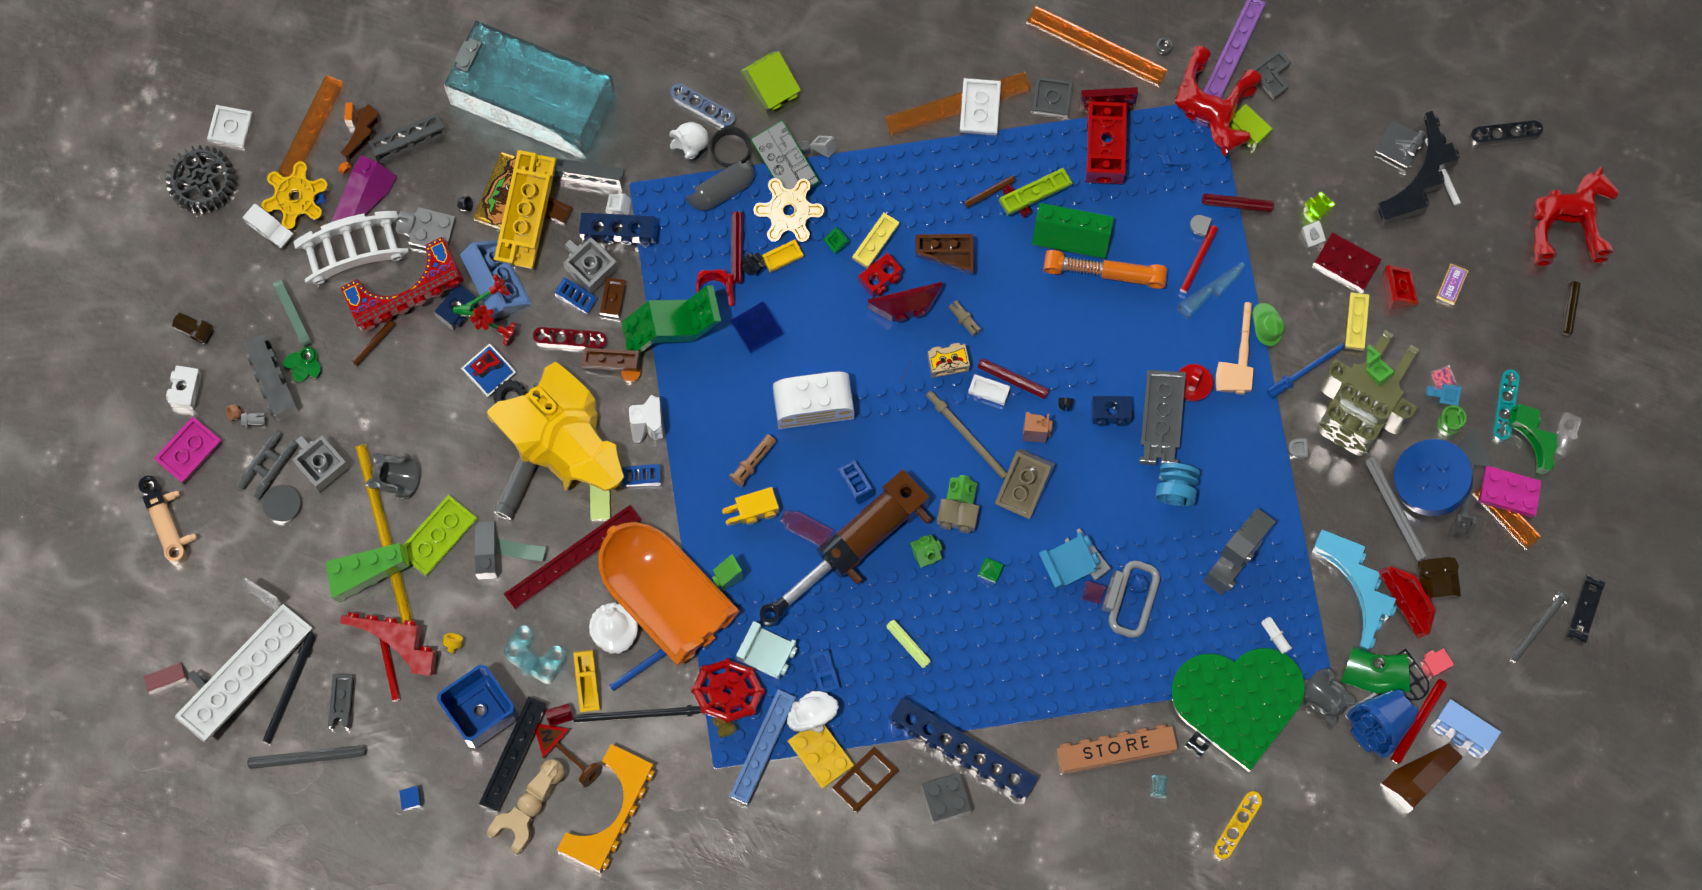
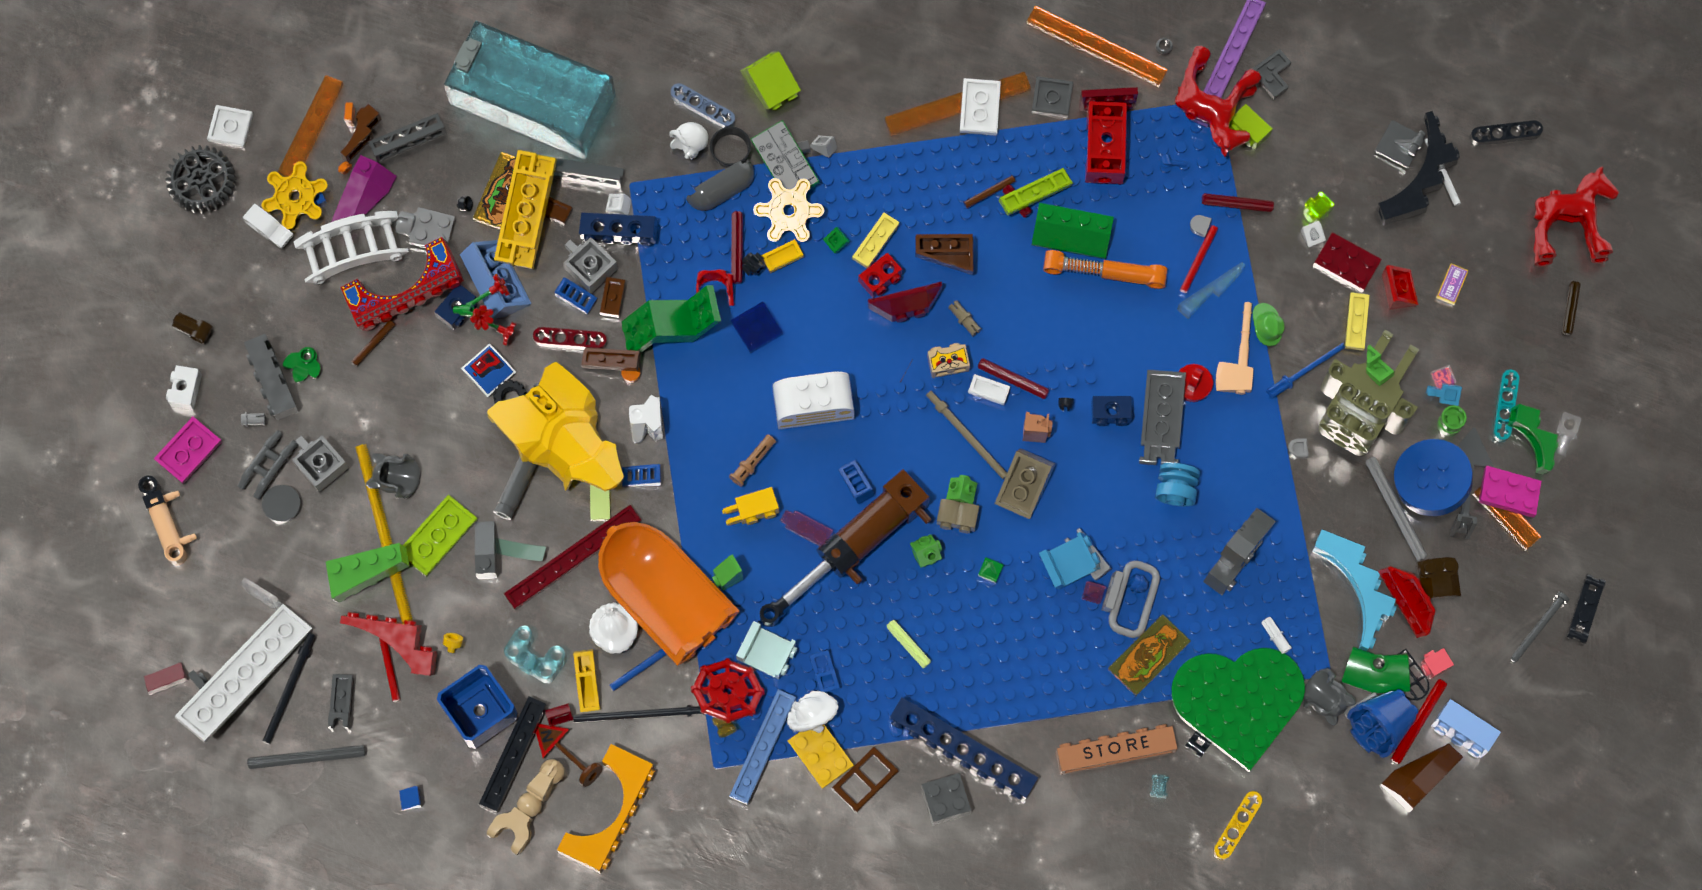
nougat hinge [226,405,242,421] -> none
sand green beam [273,280,312,347] -> none
none -> clear yellow tile [1108,614,1191,696]

